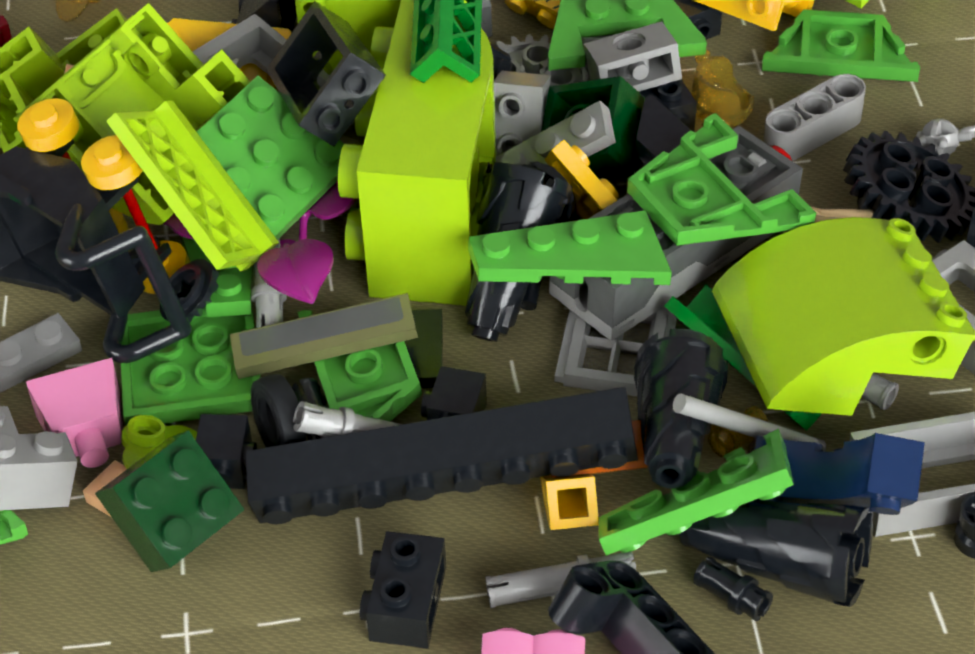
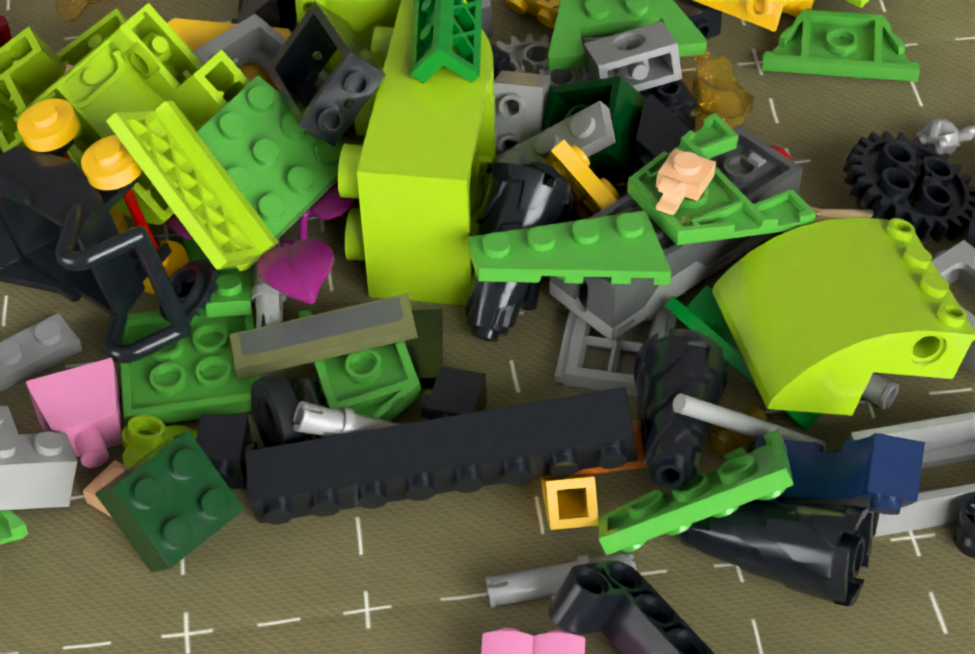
black brick [360,531,446,649] -> none
black pin [693,557,773,621] -> none
light grey beam [763,74,866,161] -> none
none -> light nougat plate [656,148,716,215]

